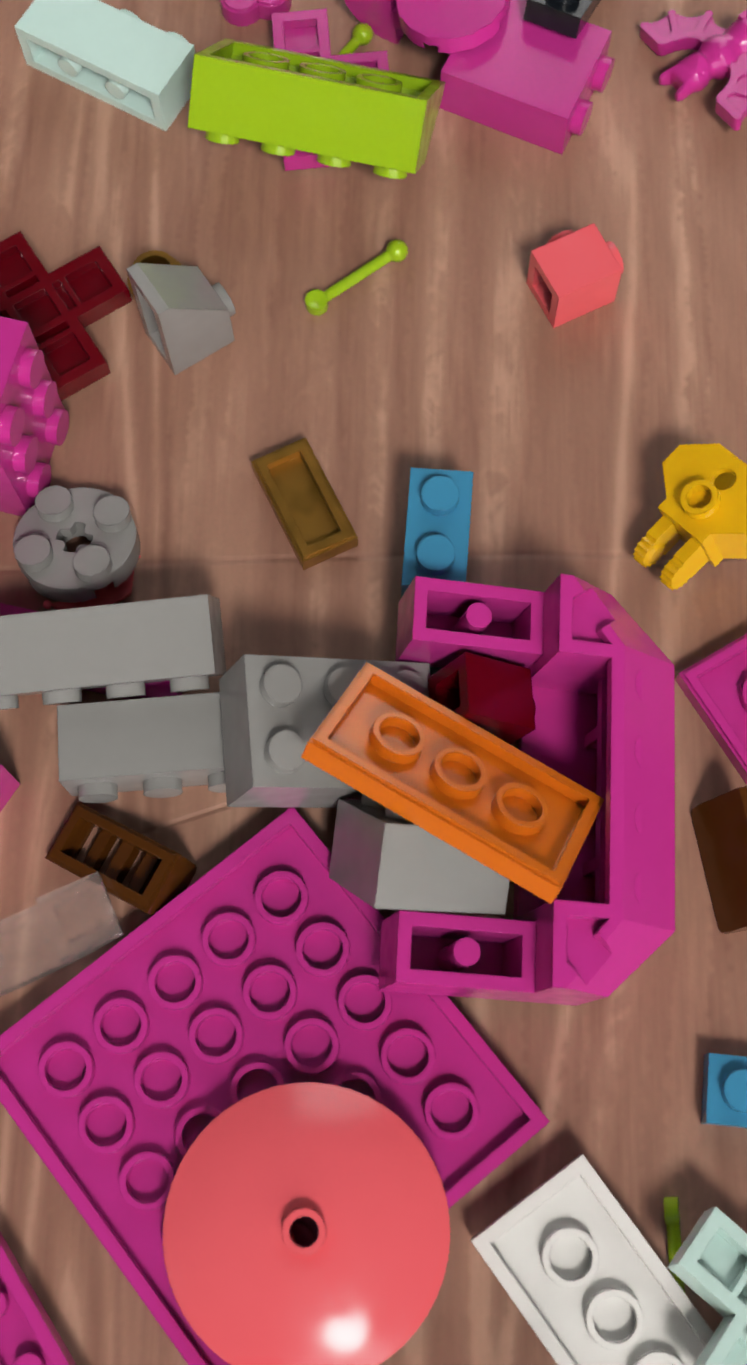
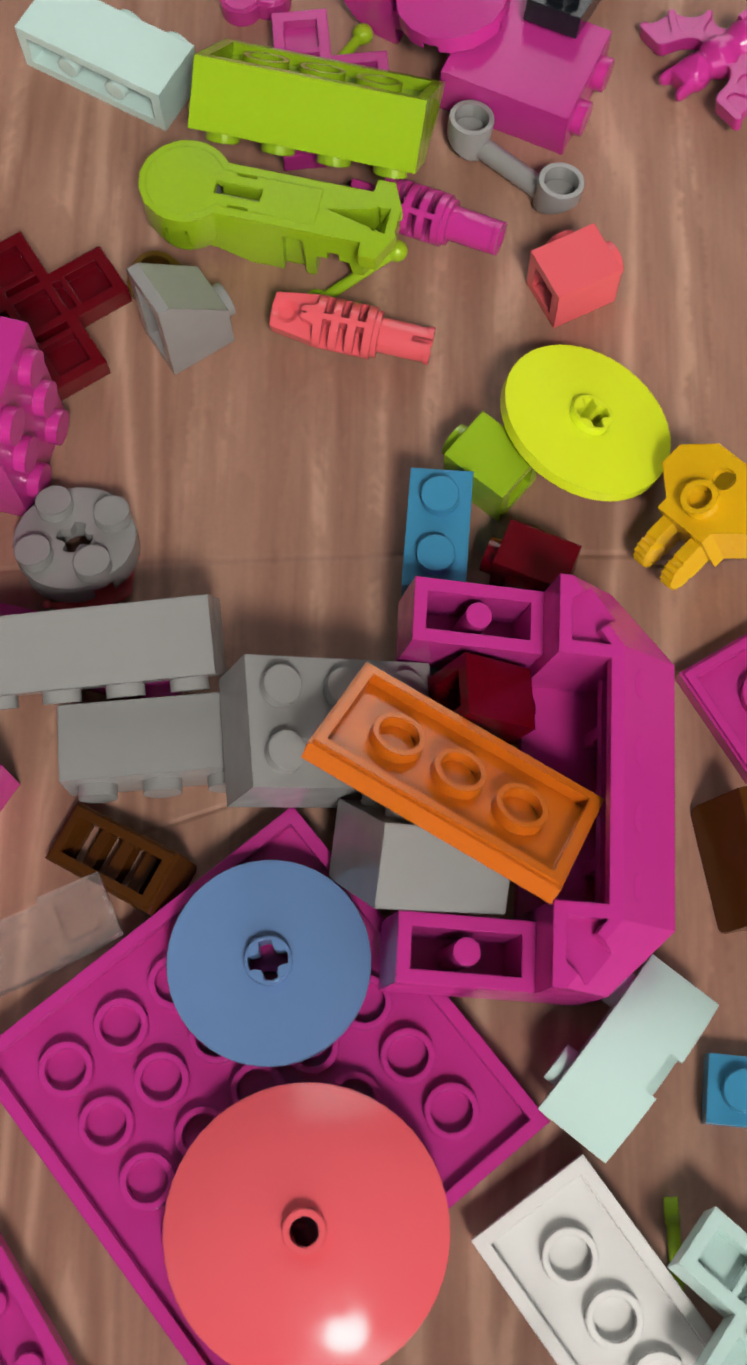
pearl gold tile [251,437,358,570] -> none
none -> lime piece [138,140,403,275]
none -> medium blue piece [166,860,371,1067]
none -> coral hinge [269,291,436,365]
none -> dark pink hinge [350,177,507,256]
none -> lime brick [441,411,537,522]
none -> light grey bar [447,100,585,214]
none -> dark red brick [479,519,582,592]
none -> neon yellow piece [500,344,671,501]
none -> light aqua brick [538,954,719,1163]

